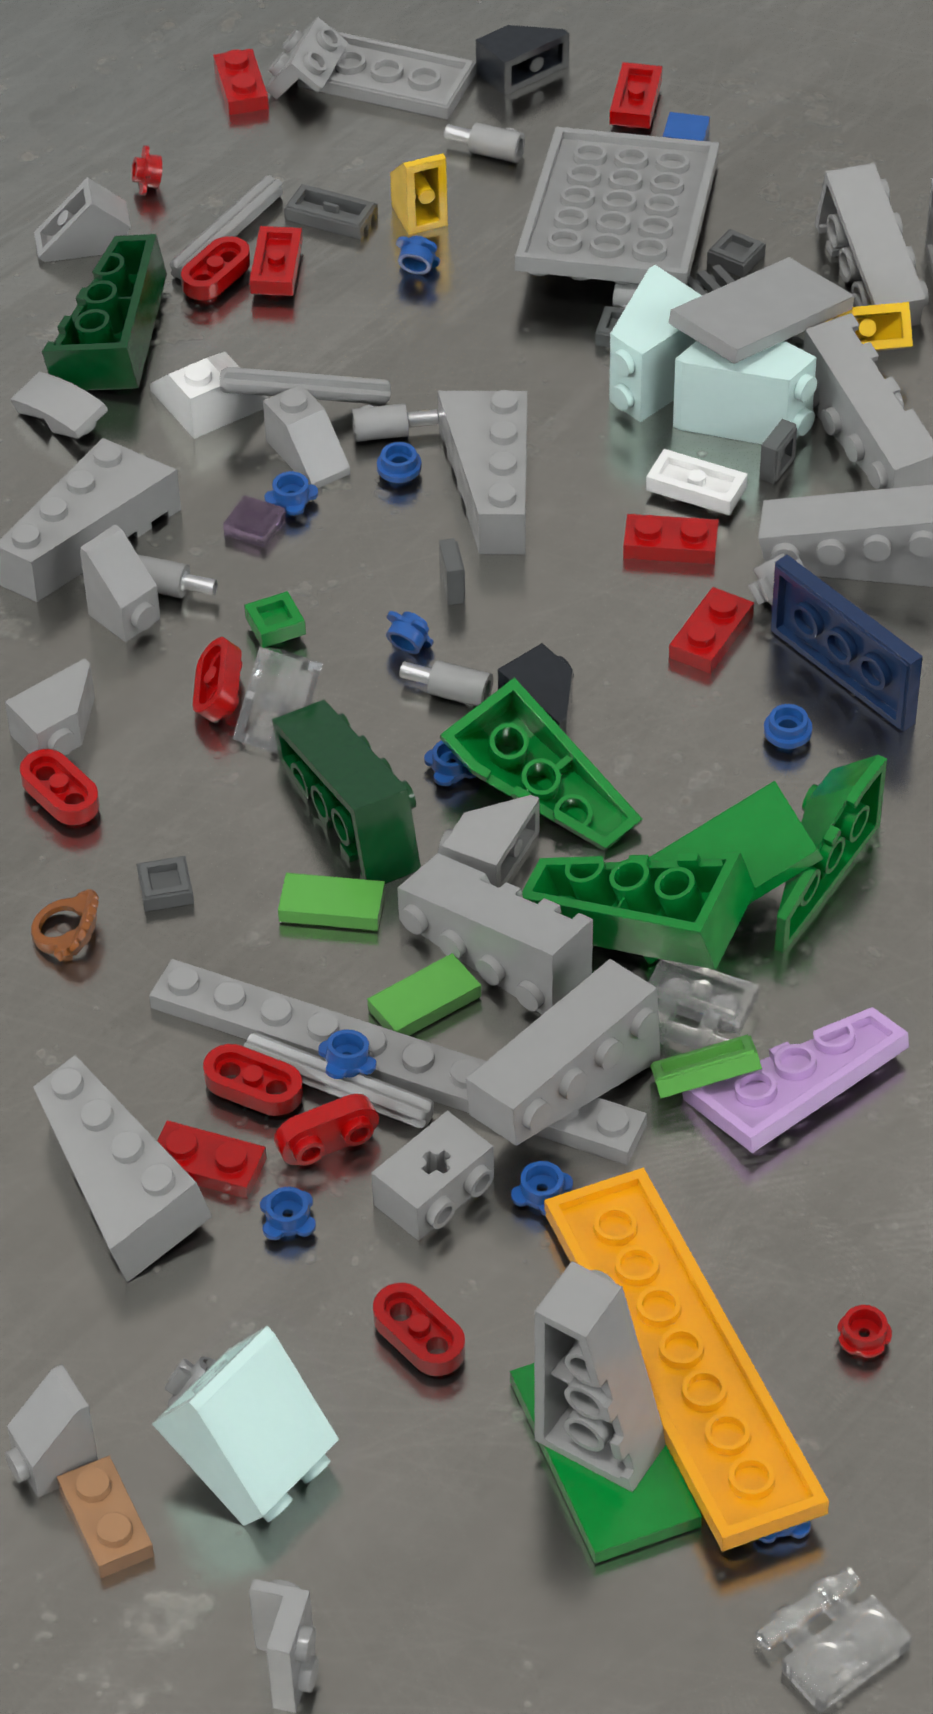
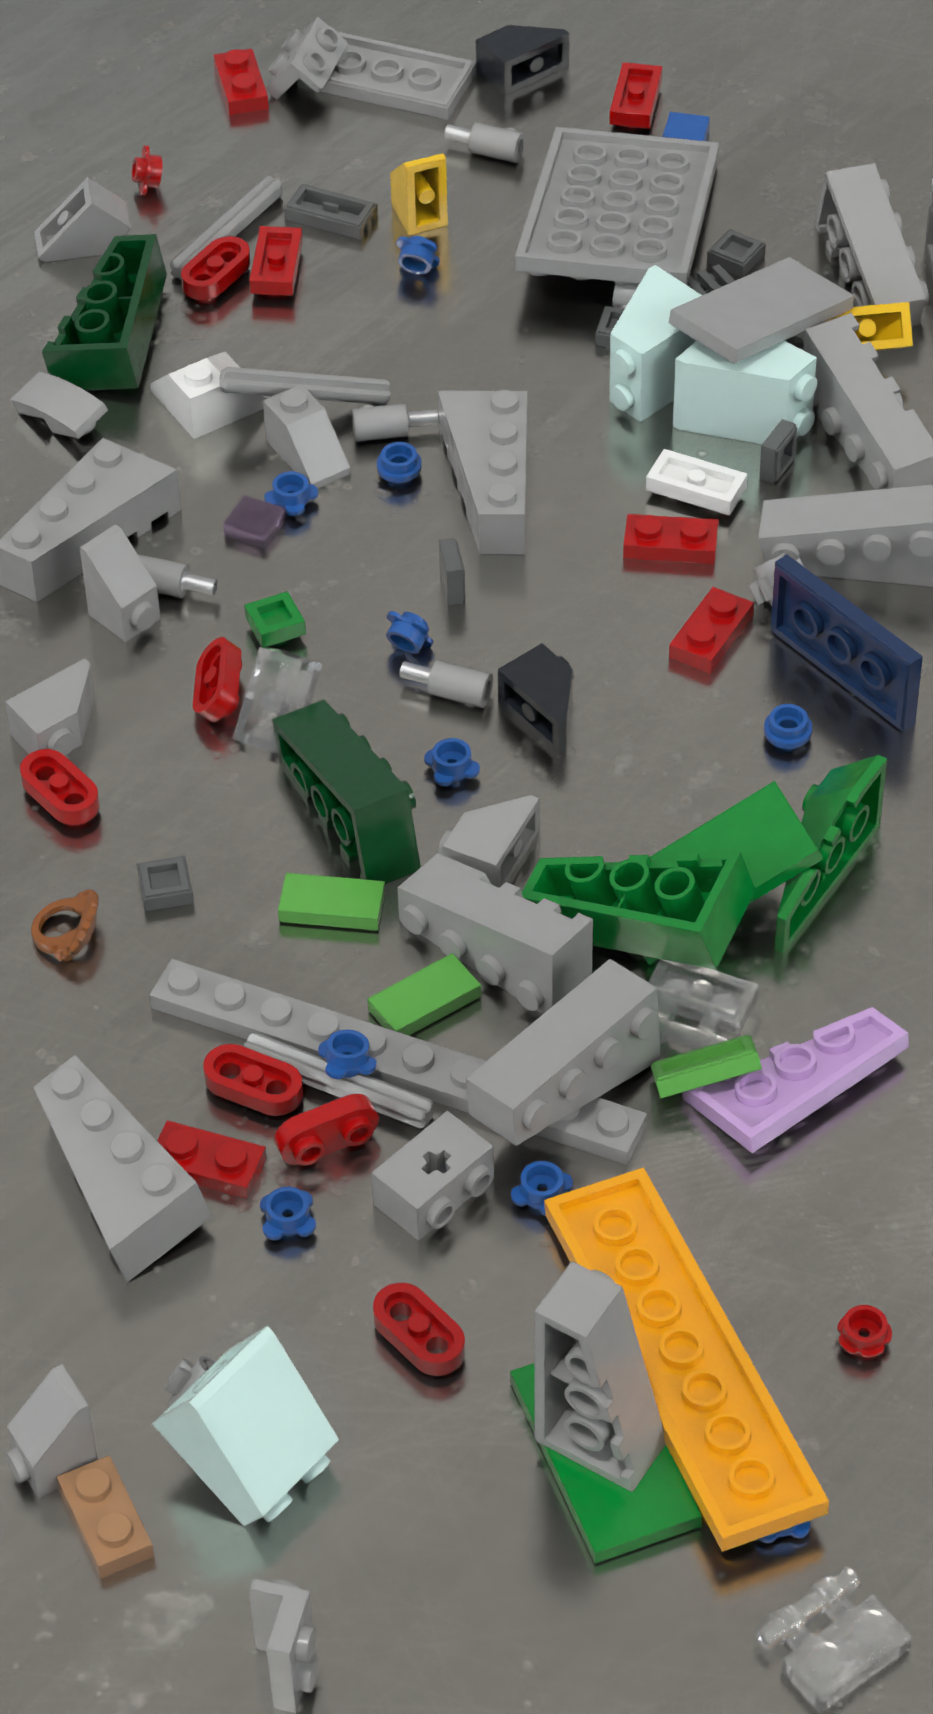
green wedge [440,677,643,851] -> none

